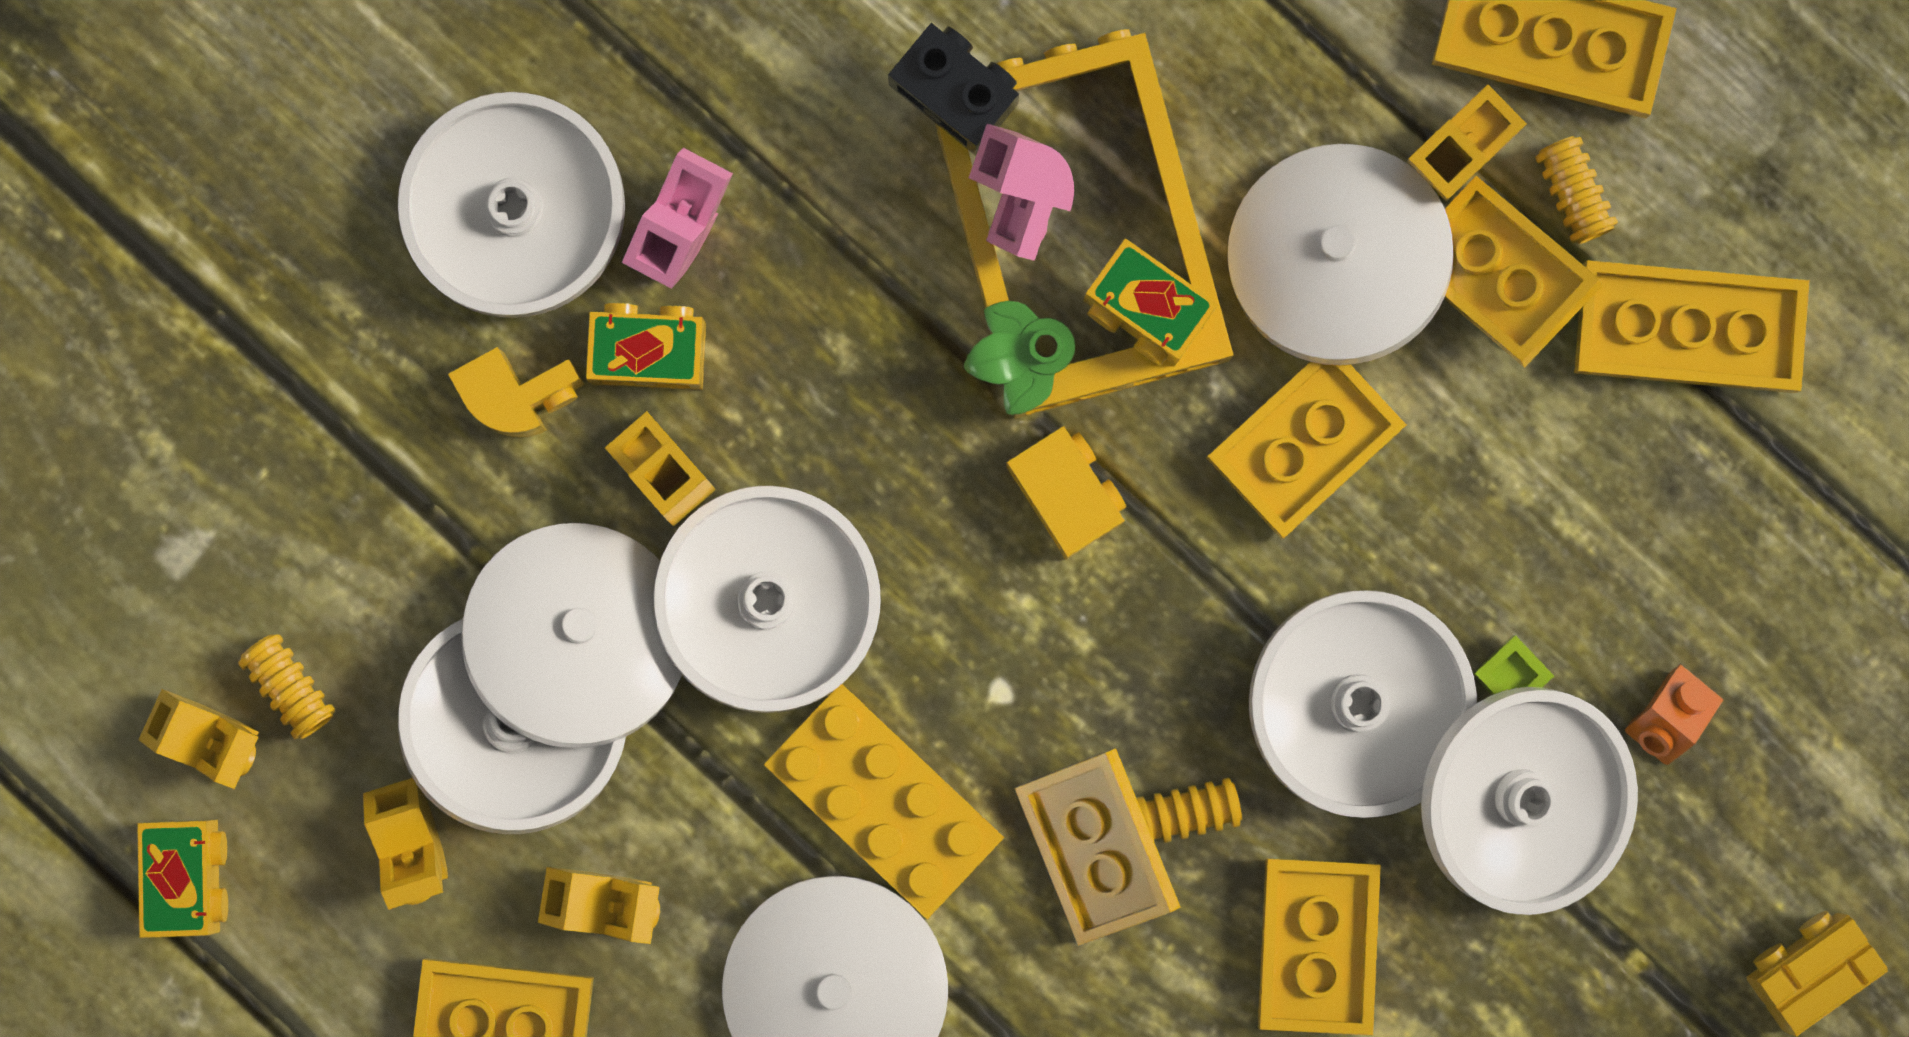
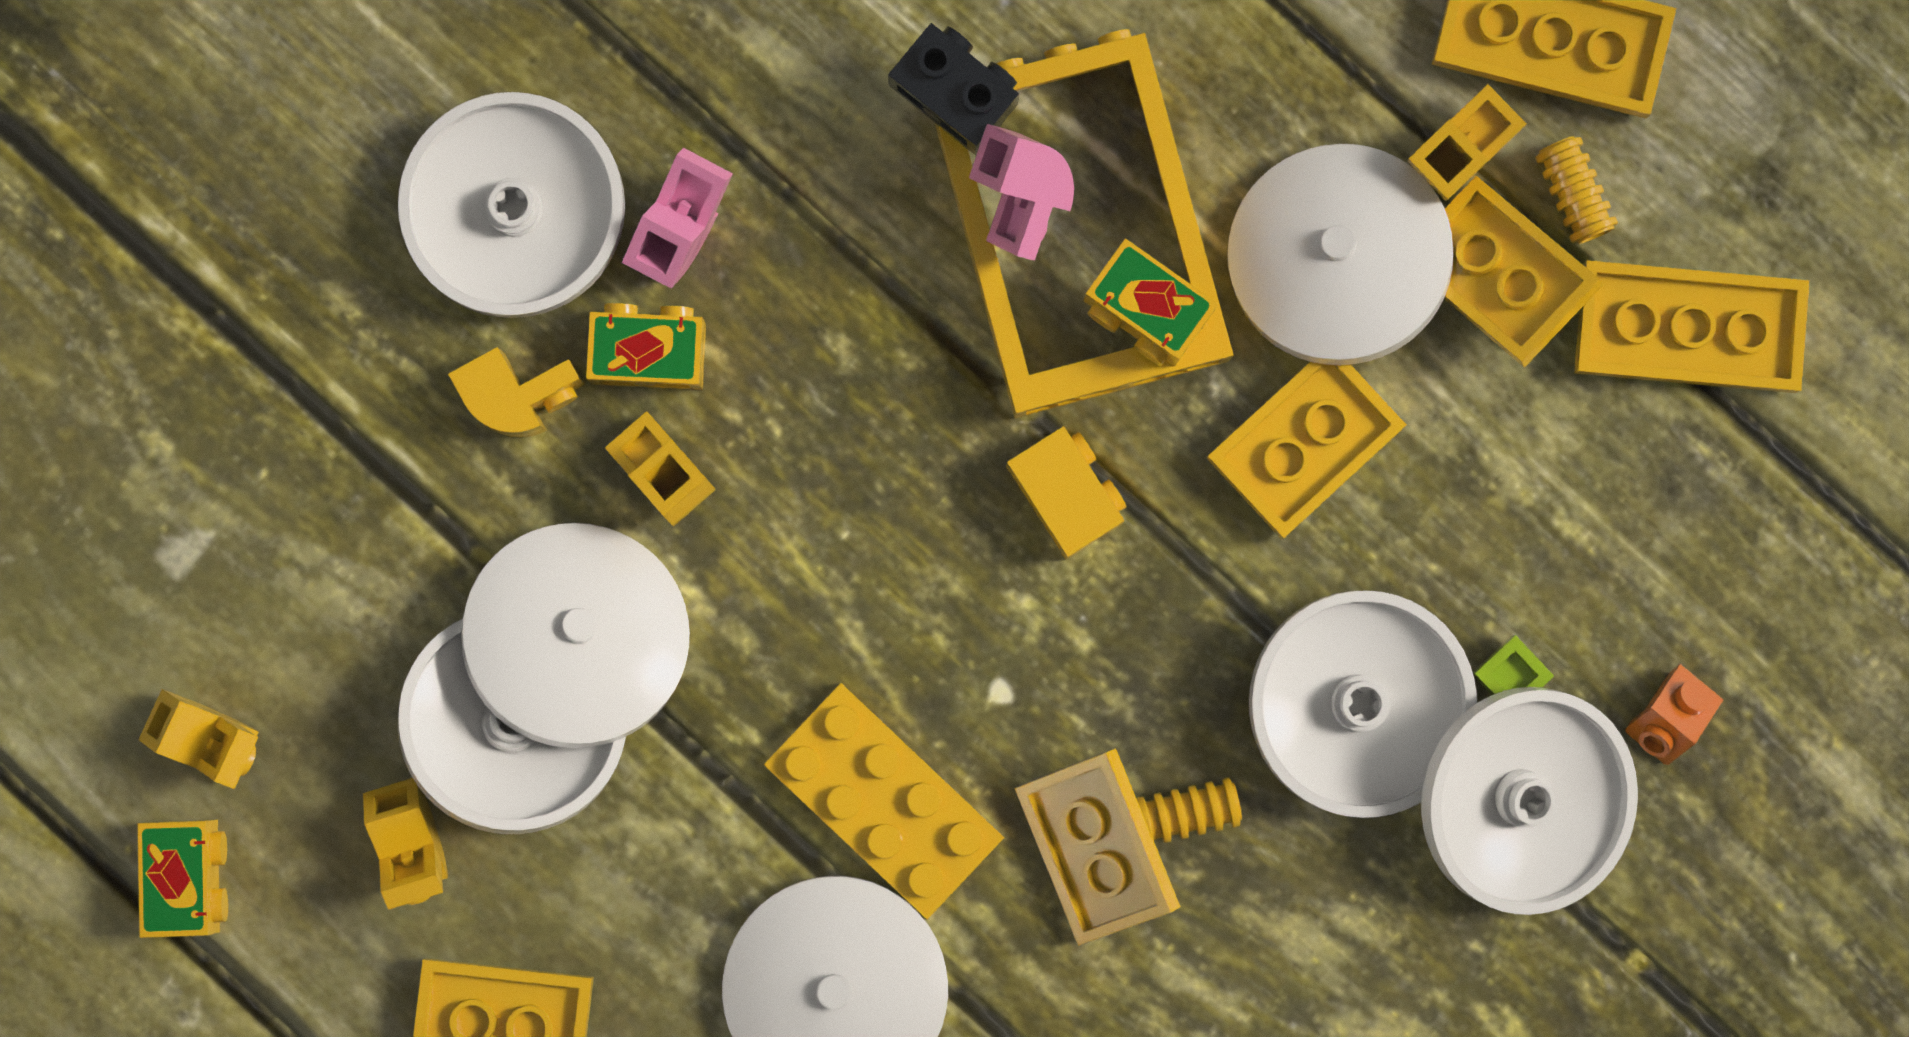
yellow piece [238,634,335,740] -> none
yellow brick [538,867,660,944] -> none
white dish [654,486,881,713] -> none
bright green plate [964,301,1075,415] -> none
yellow plate [1258,858,1381,1035] -> none
yellow brick [1746,911,1888,1037] -> none

